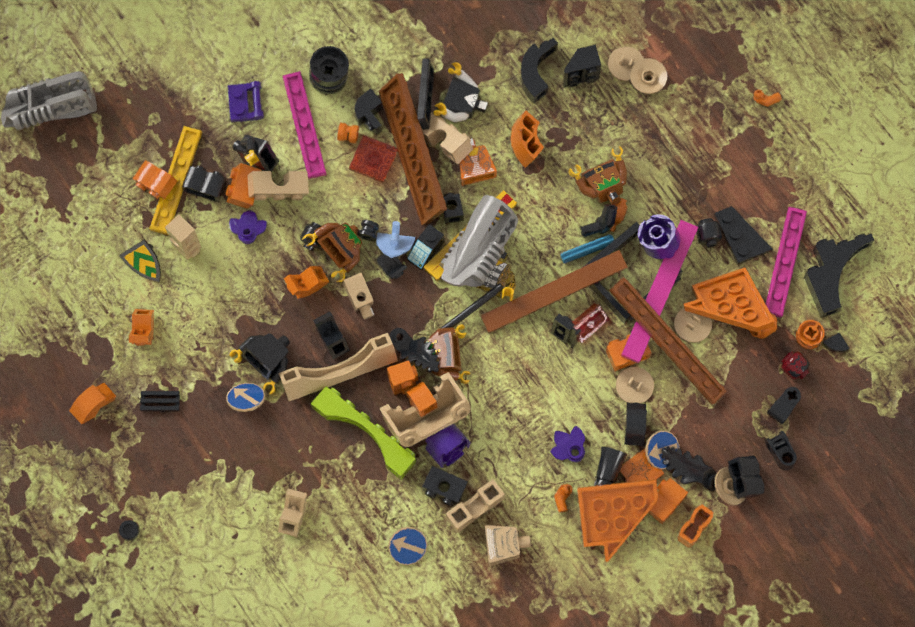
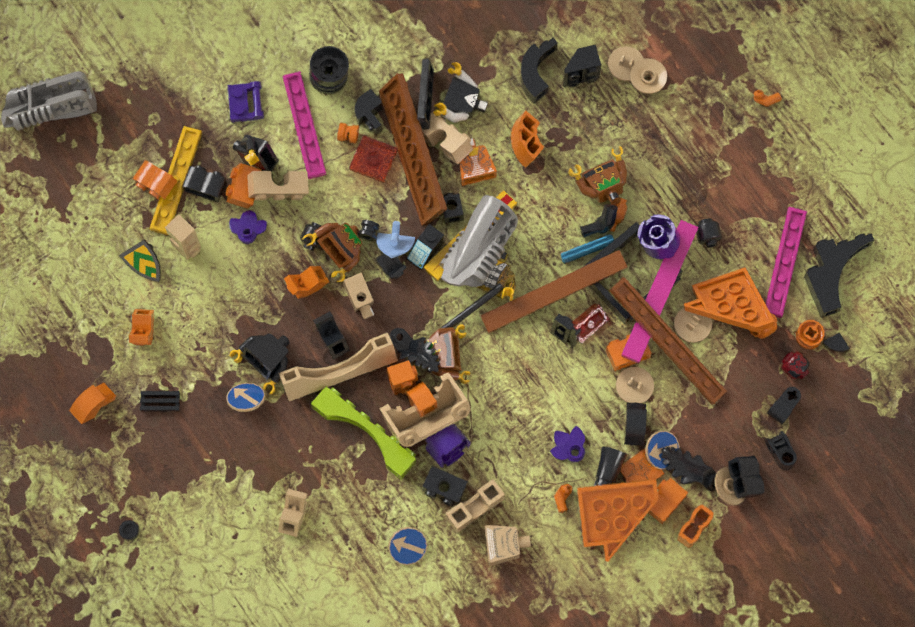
black wing [714,206,773,265] -> none

